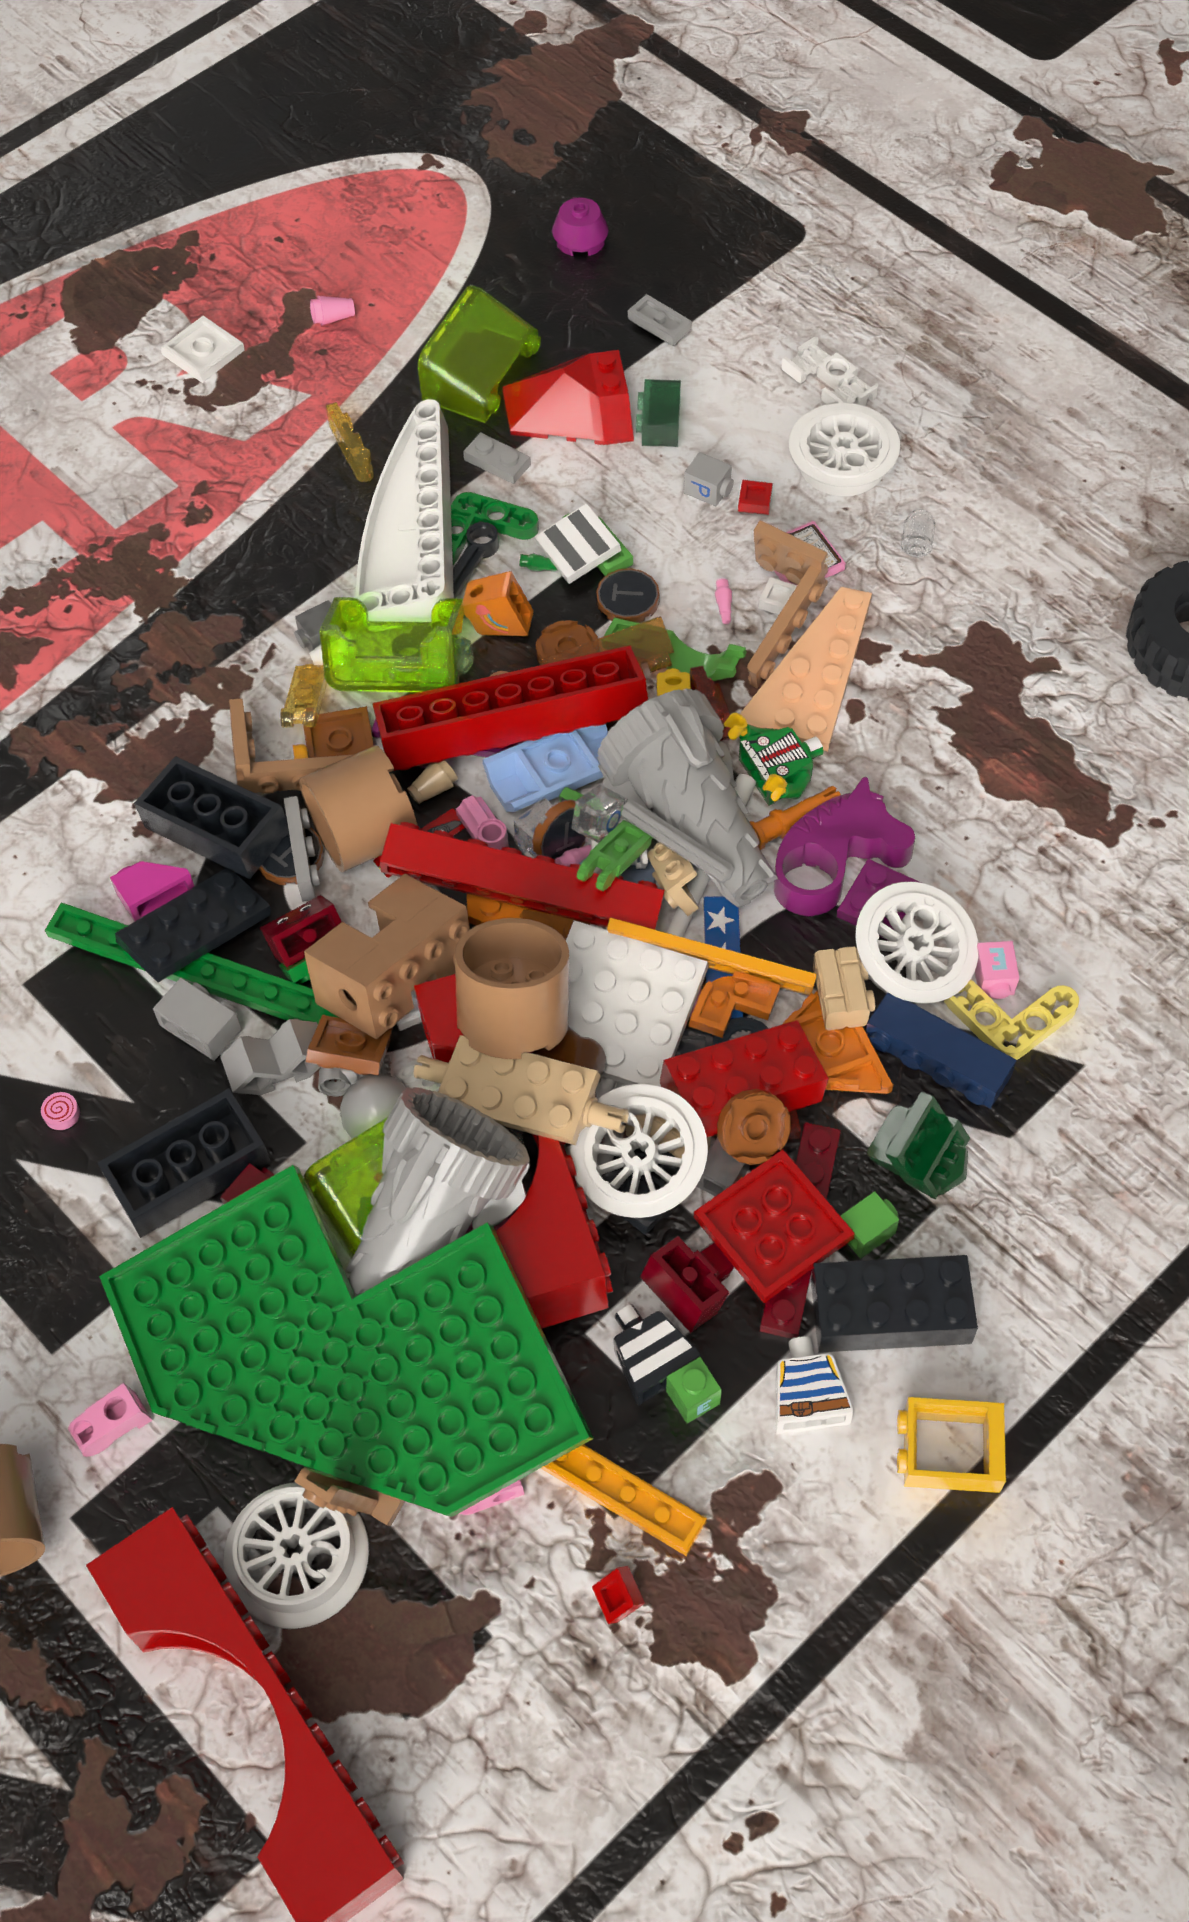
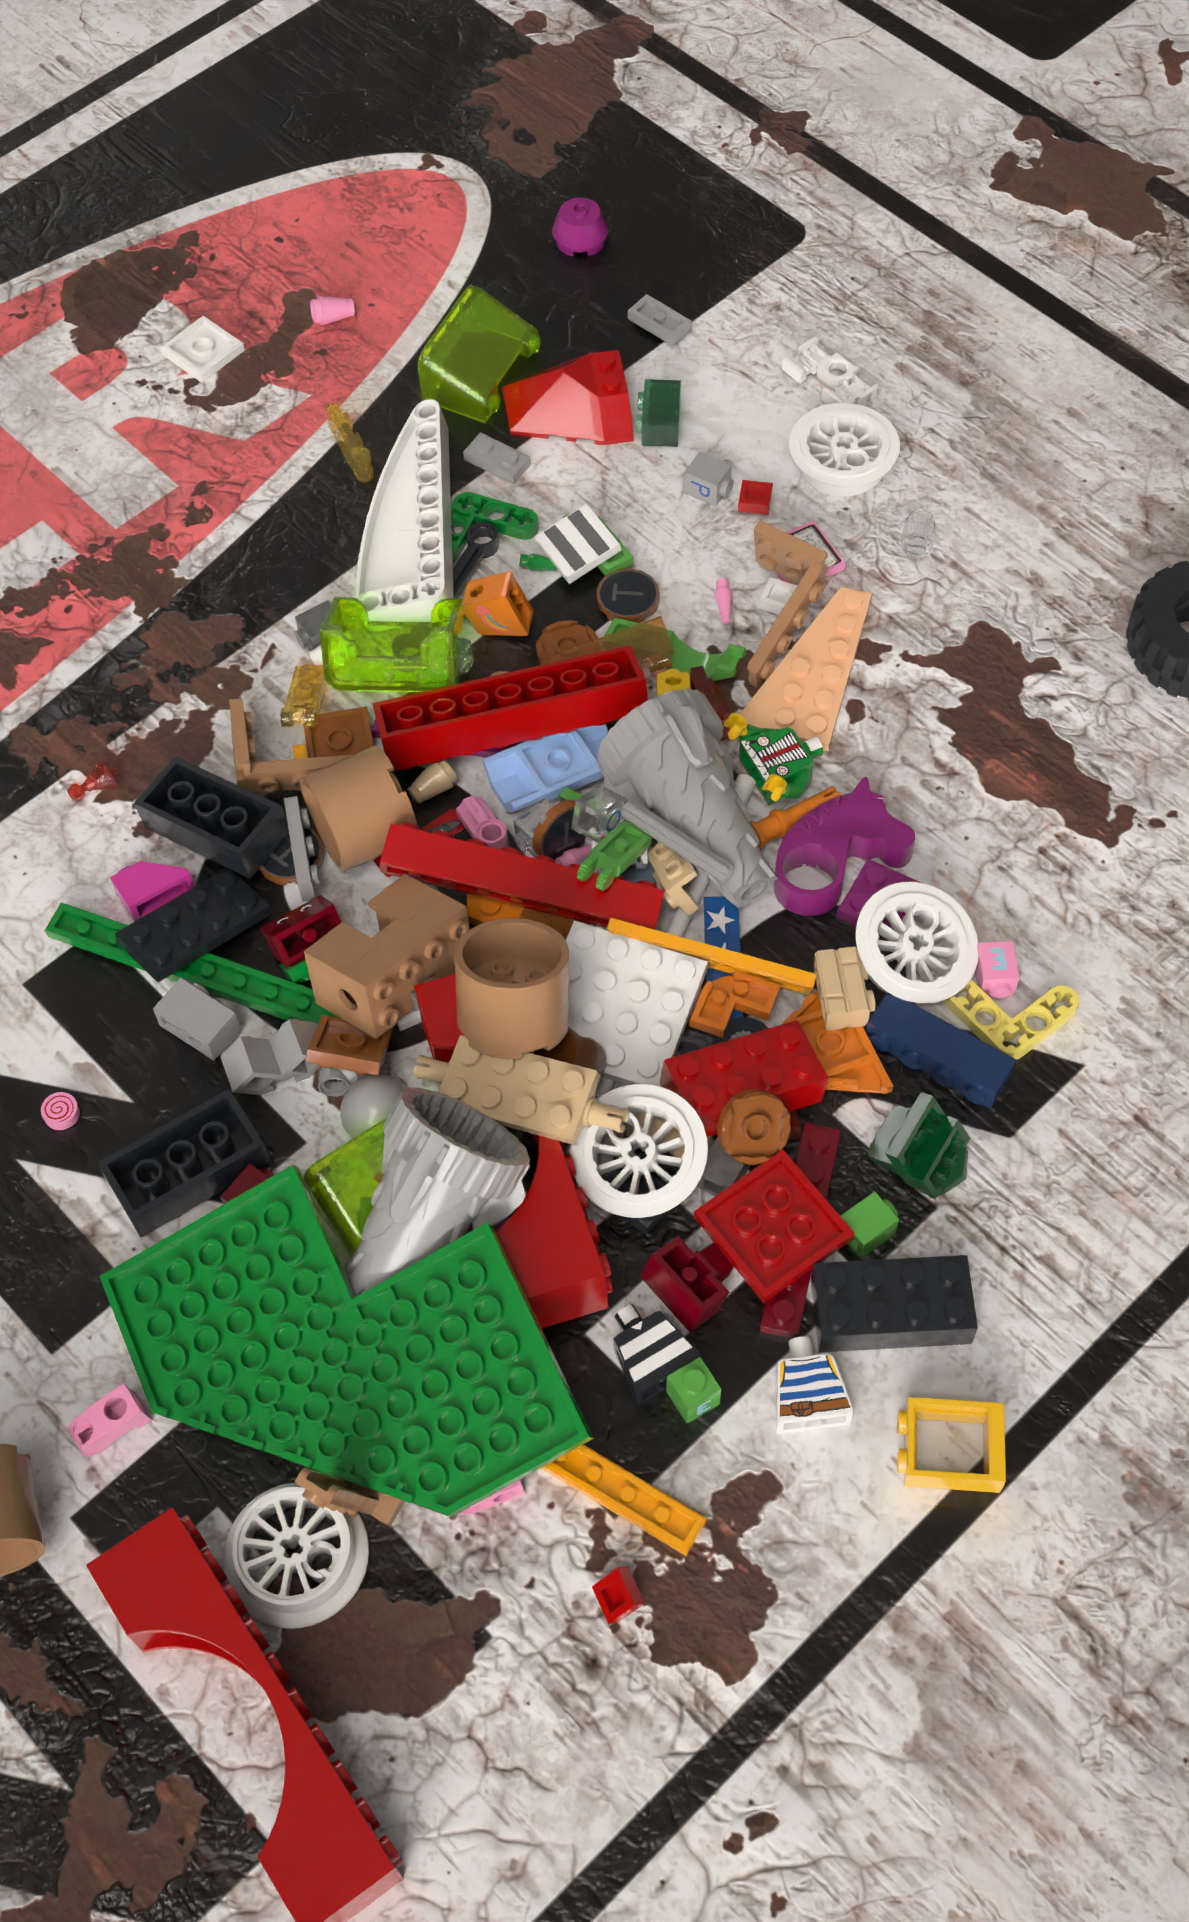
none -> clear red piece [67,760,118,801]

